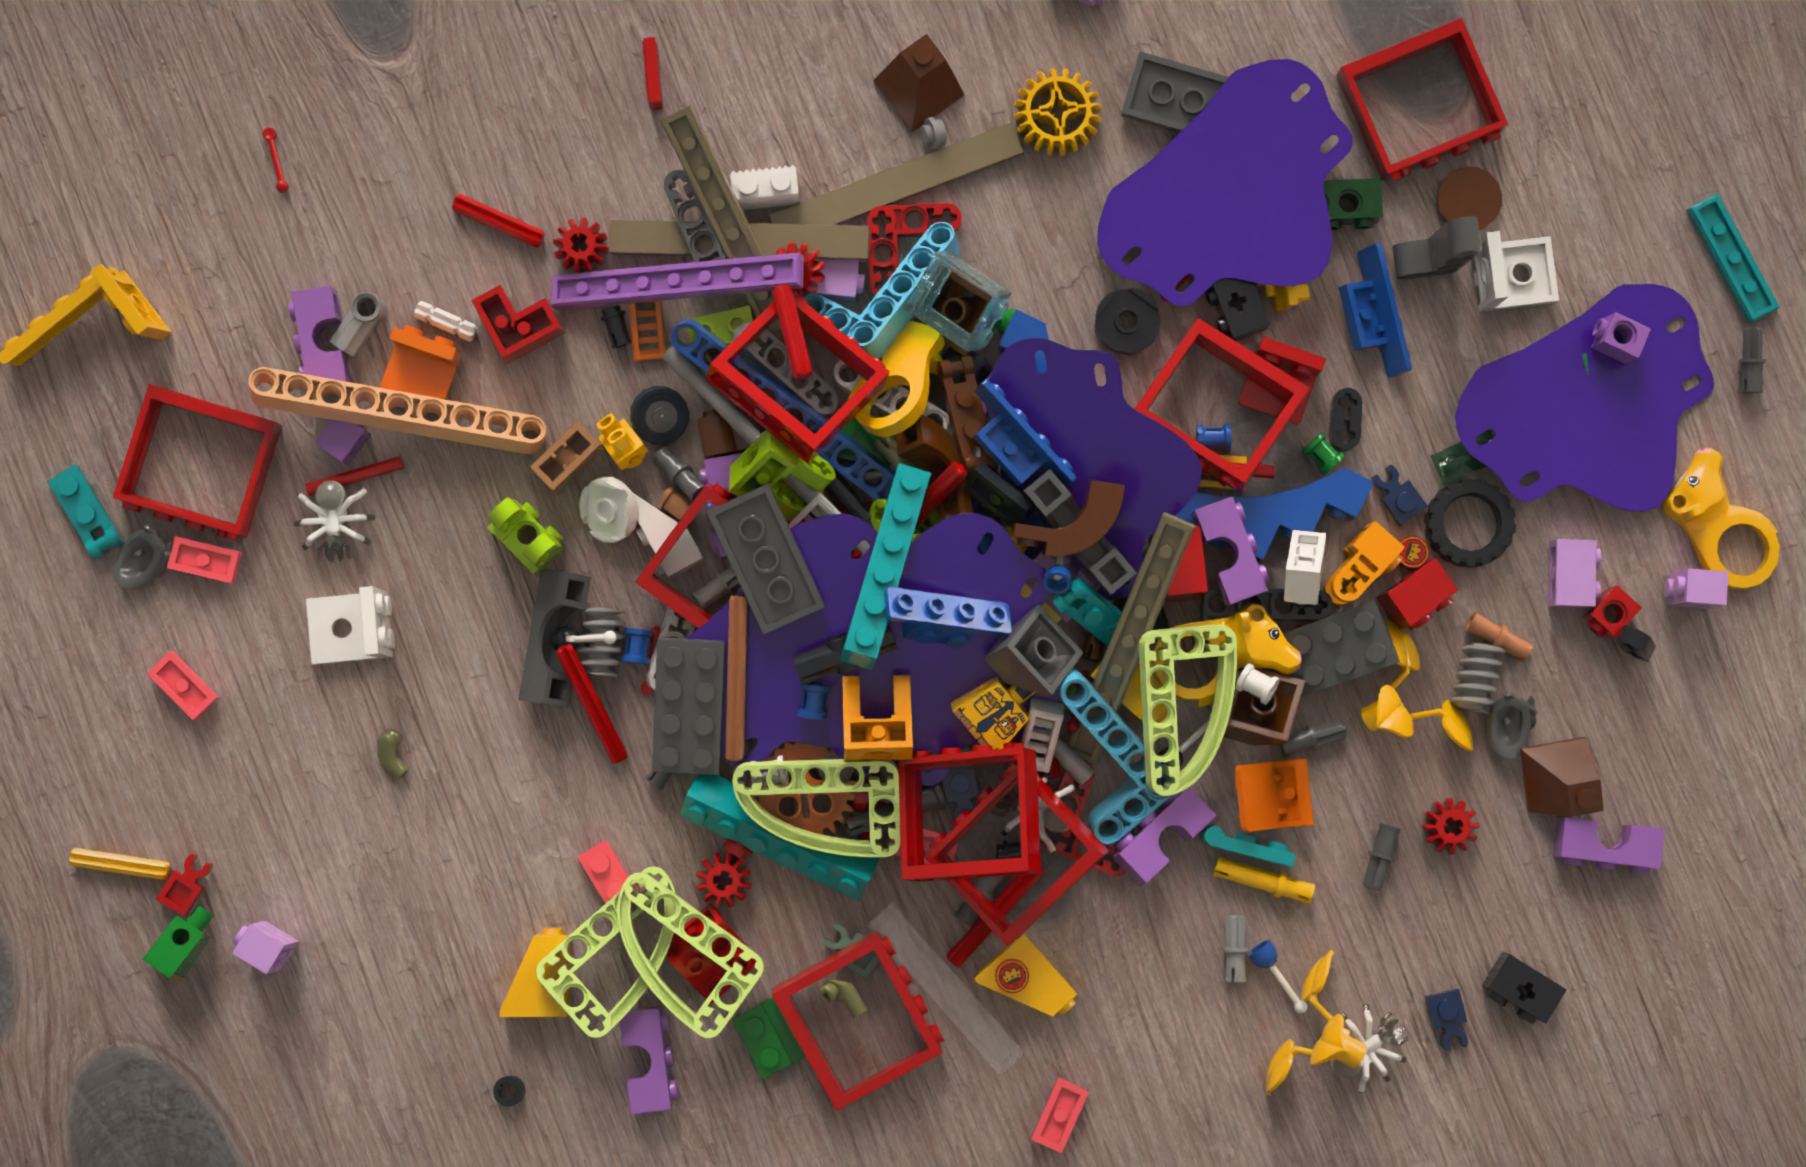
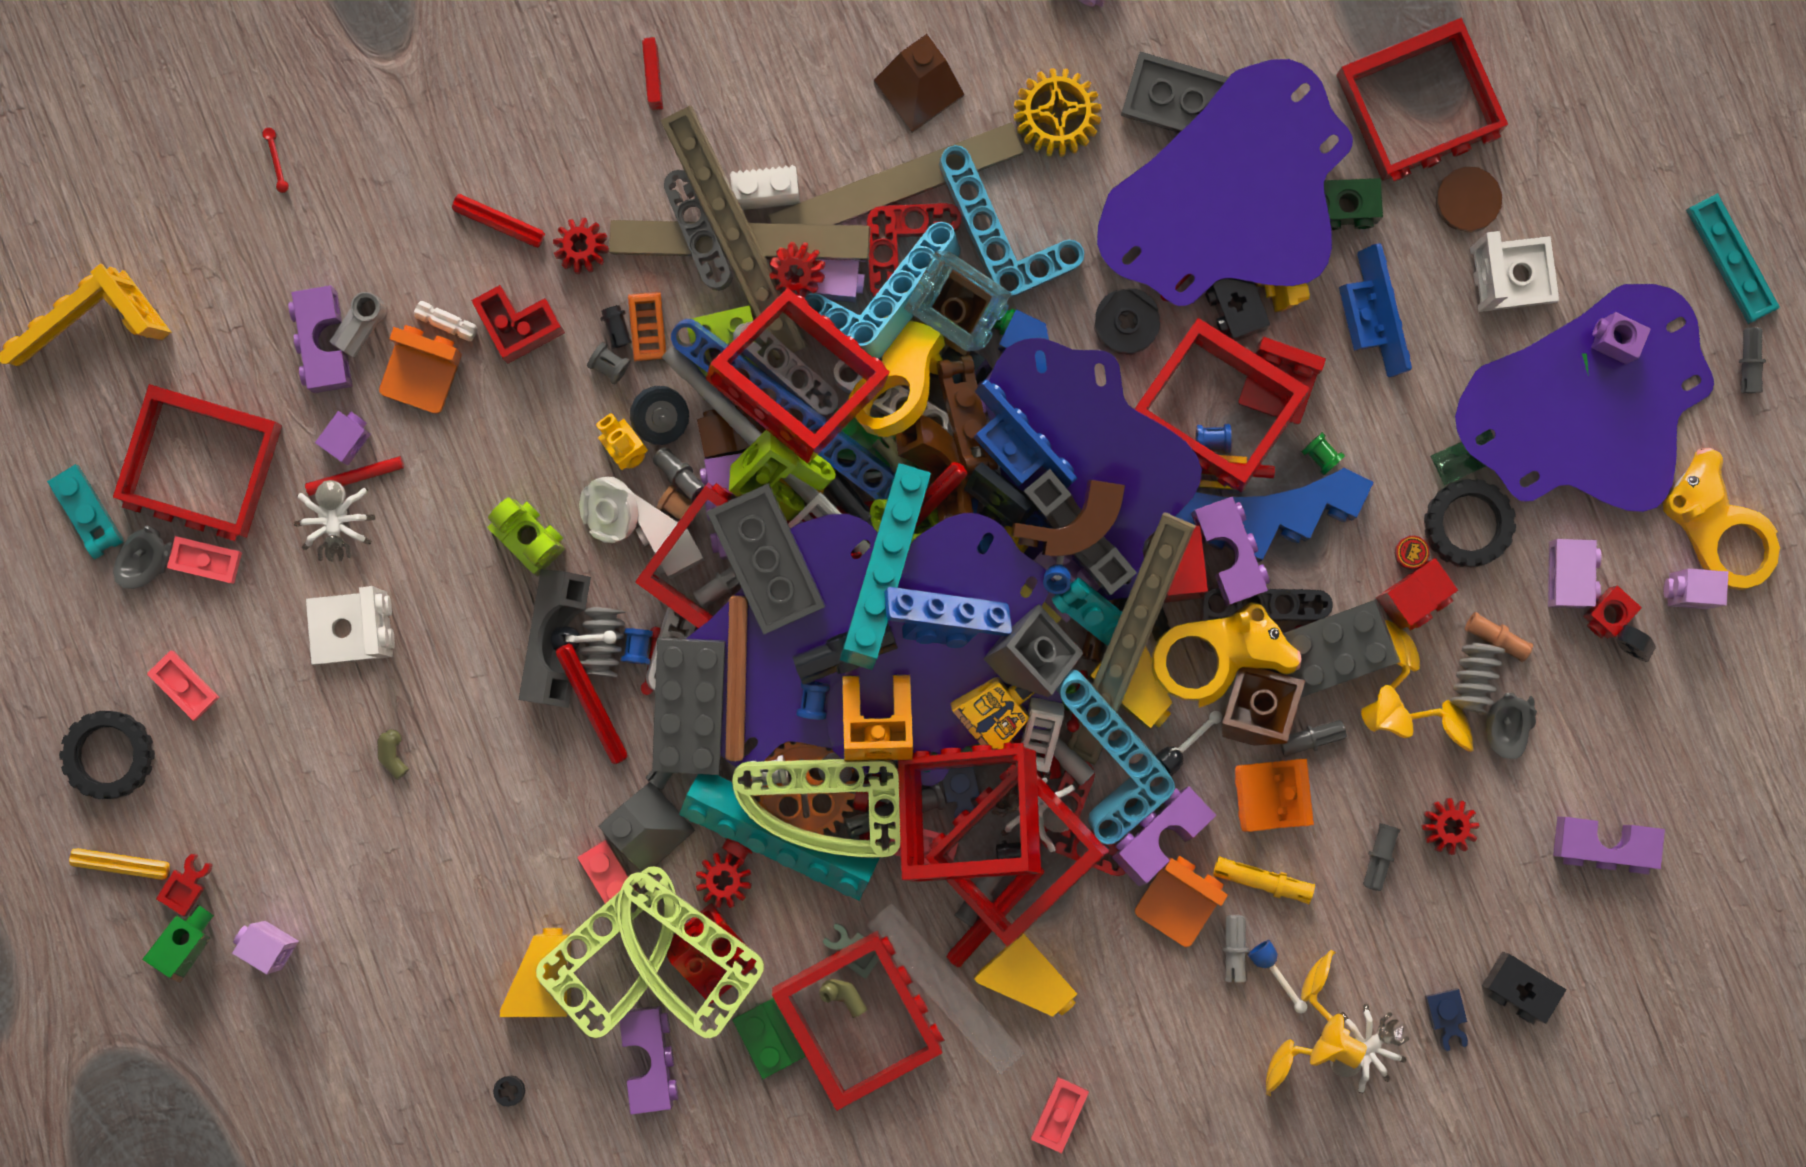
light nougat beam [249,367,546,454] -> none
medium nougat brick [530,421,604,495] -> none
medium lavender tile [551,253,804,310] -> none
red axle [773,284,813,379] -> none
light grey plate [920,117,947,150] -> none
tile [995,959,1029,993] -> none
yellowish green beam [1139,624,1237,796] -> none
teal plate [1201,826,1296,867] -> none
white bush [1235,663,1280,705] -> none
white brick [1284,530,1326,605] -> none
light orange brick [1323,521,1405,605] -> none
black beam [1329,388,1363,451] -> none
dark blue plate [1372,464,1428,526] -> none
dark grey beam [1392,216,1482,279] -> none
reddish brown slope [1520,737,1604,817] -> none
none -> black tyre [59,711,155,799]
none -> dark grey bush [587,342,631,385]
none -> dark grey slope [598,782,695,871]
none -> medium azure beam [939,145,1084,299]
none -> orange bracket [1134,856,1228,947]

